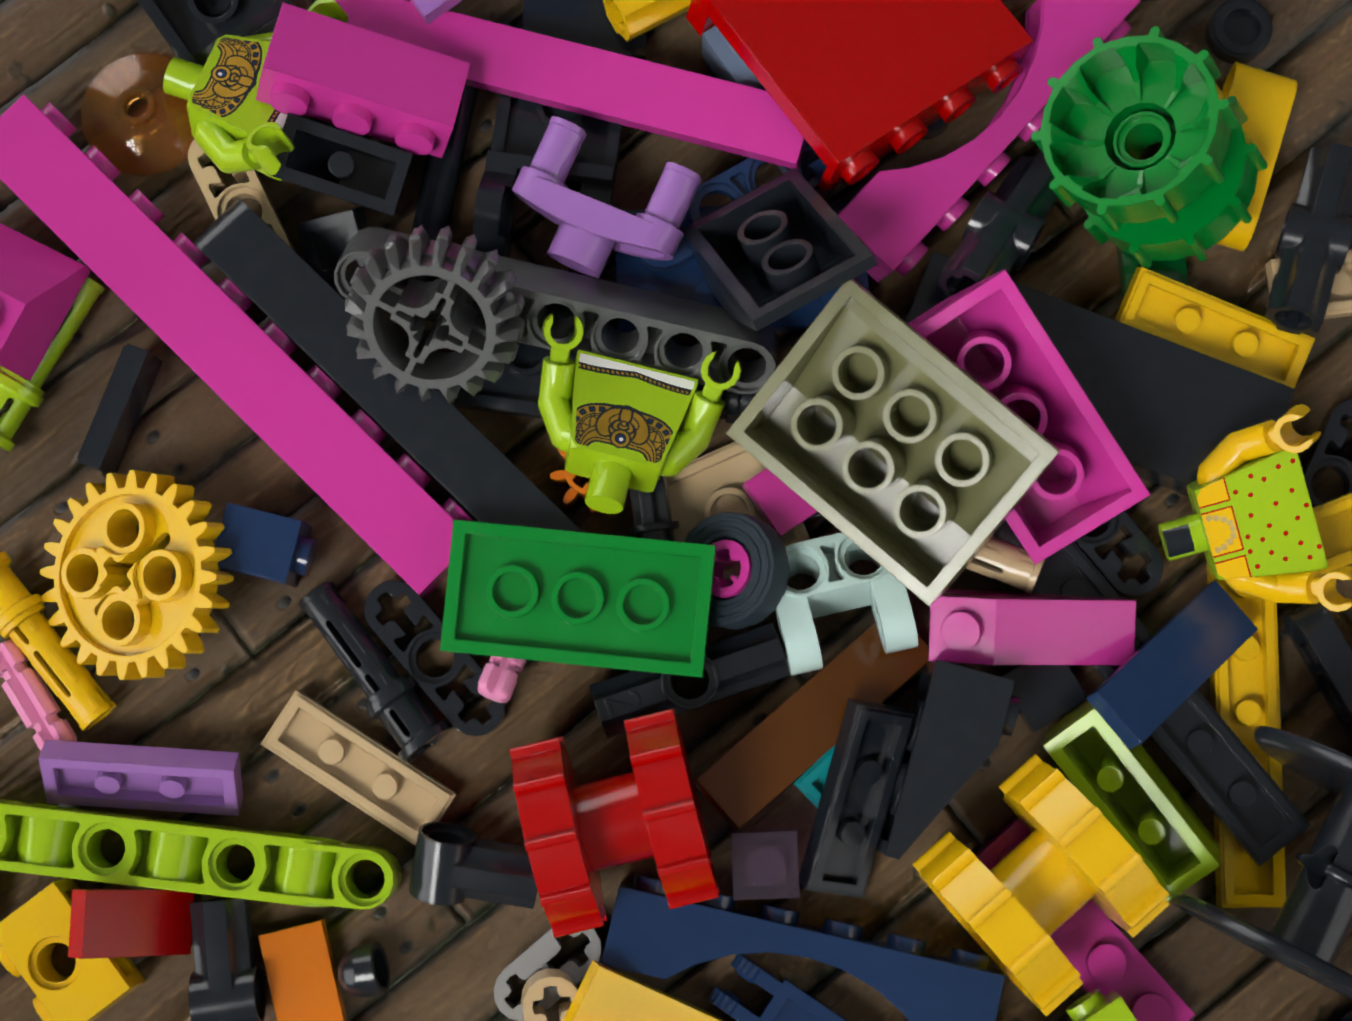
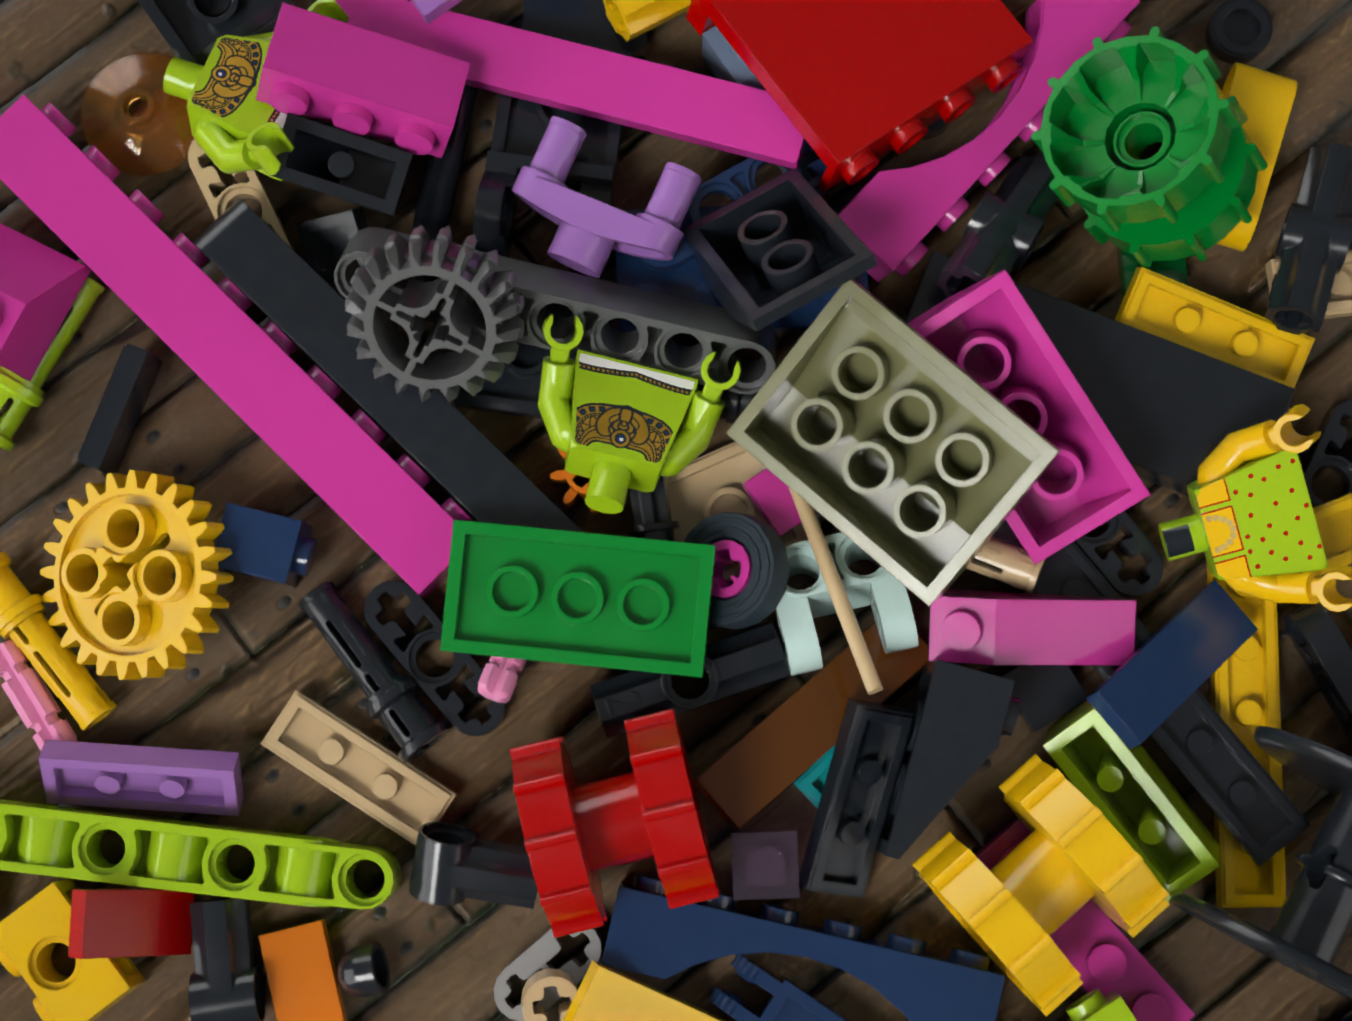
none -> tan axle [788,487,883,695]

